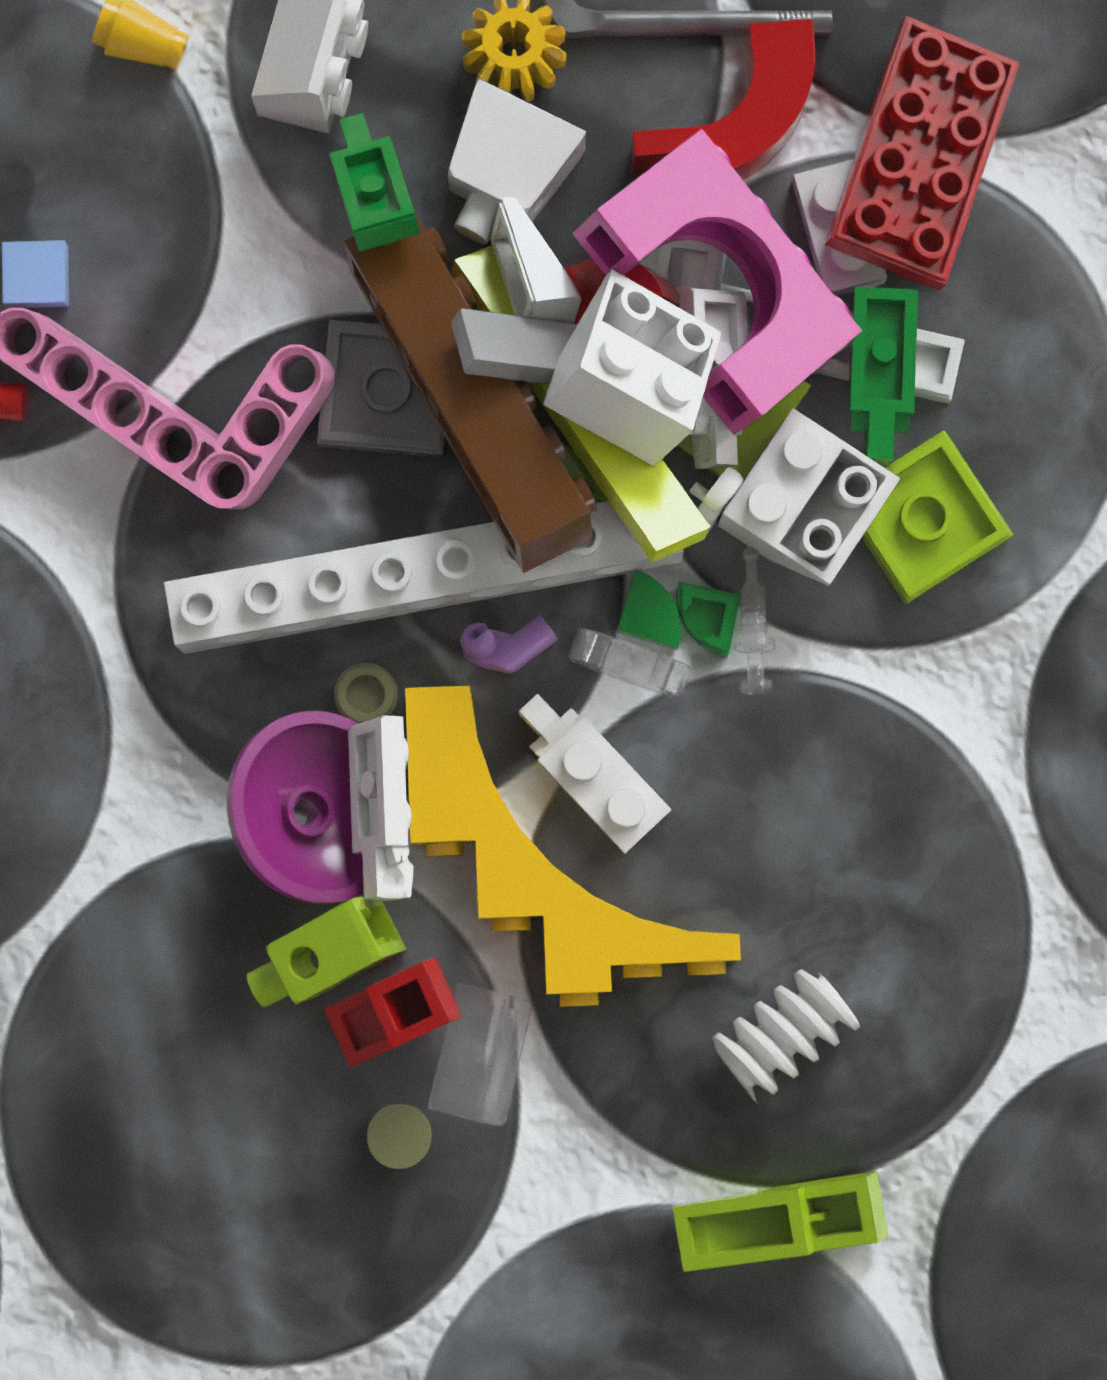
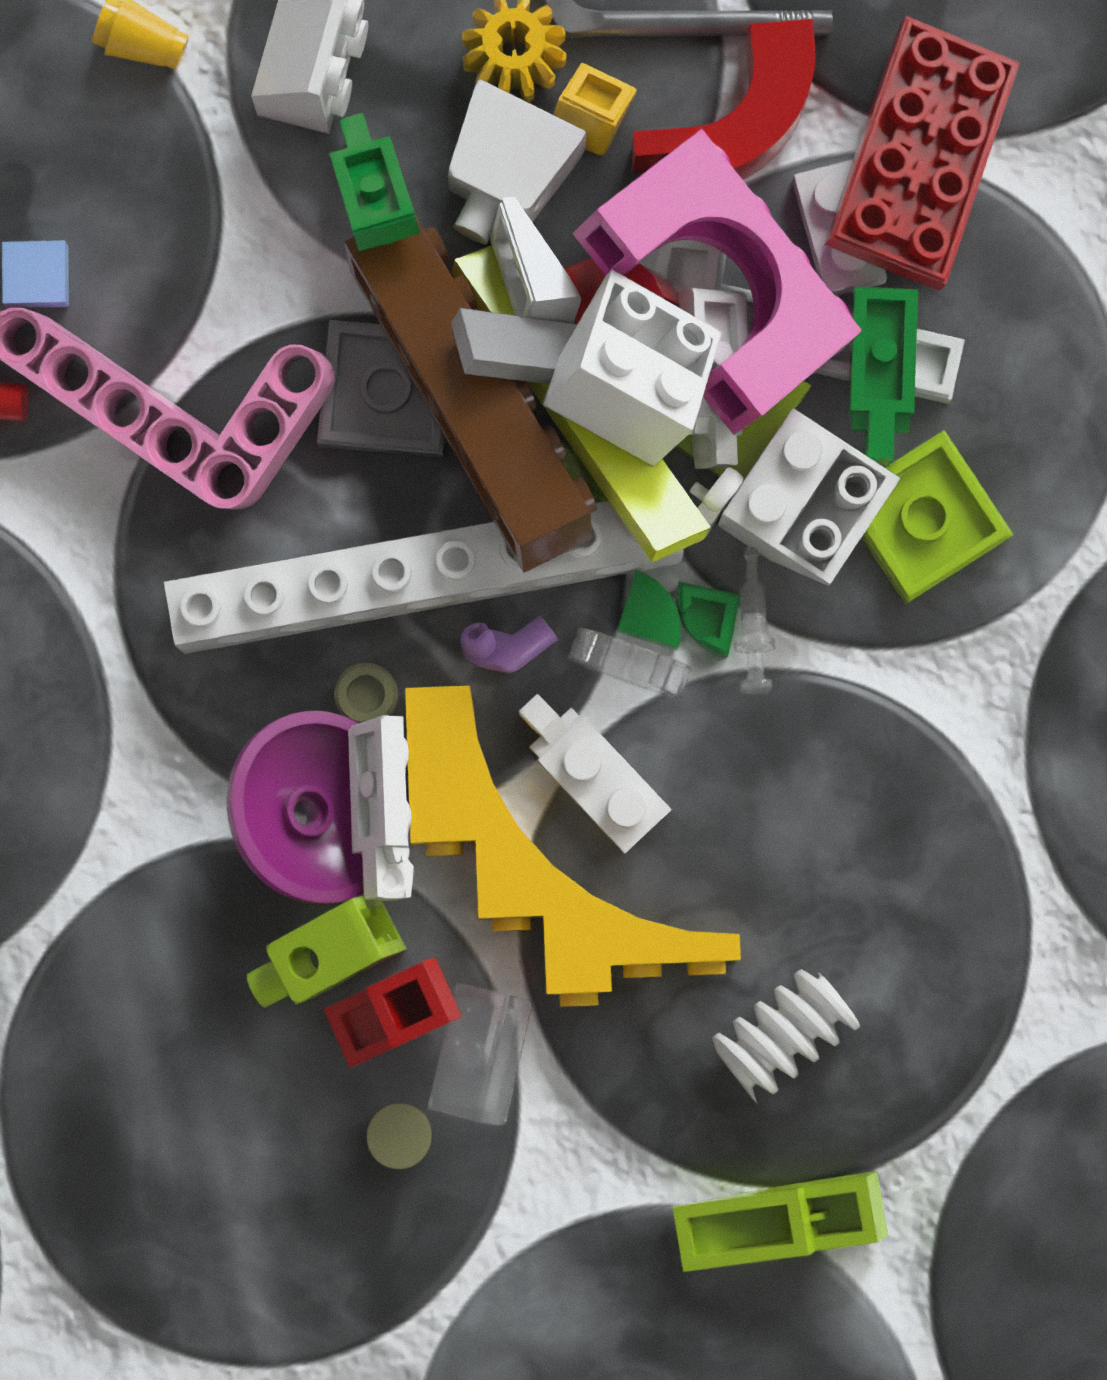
none -> yellow slope [553,63,637,156]

